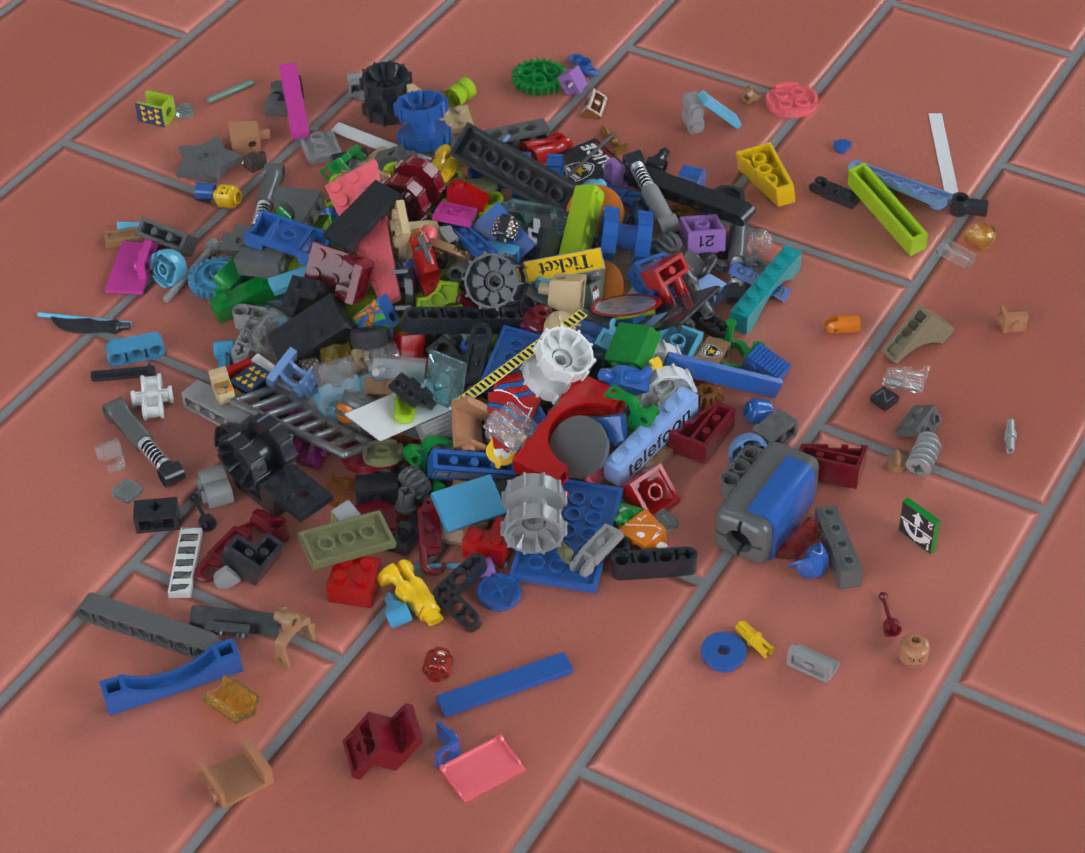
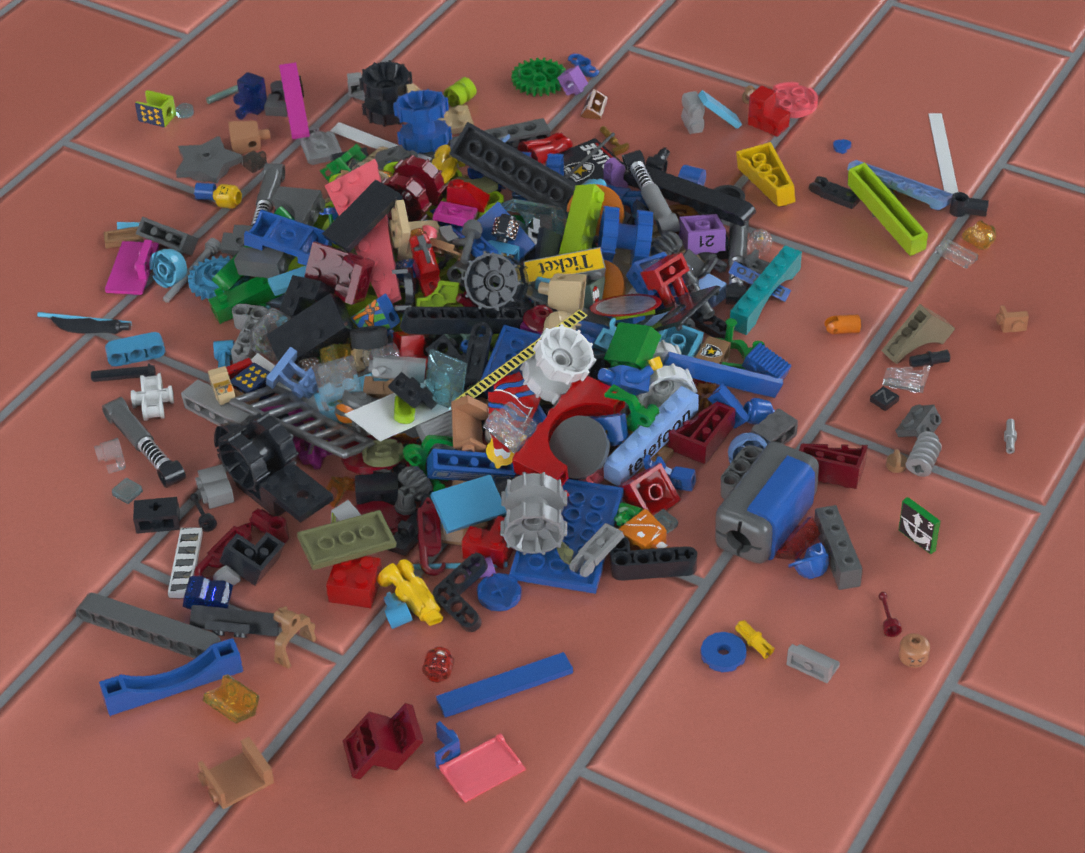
none -> clear blue brick [183,576,233,610]
none -> clear blue brick [233,72,267,120]
none -> dark grey piece [452,219,483,264]
none -> blue piece [643,455,696,491]
none -> blue panel [708,383,750,429]
none -> red brick [748,85,790,137]
none -> black axle [909,350,950,368]

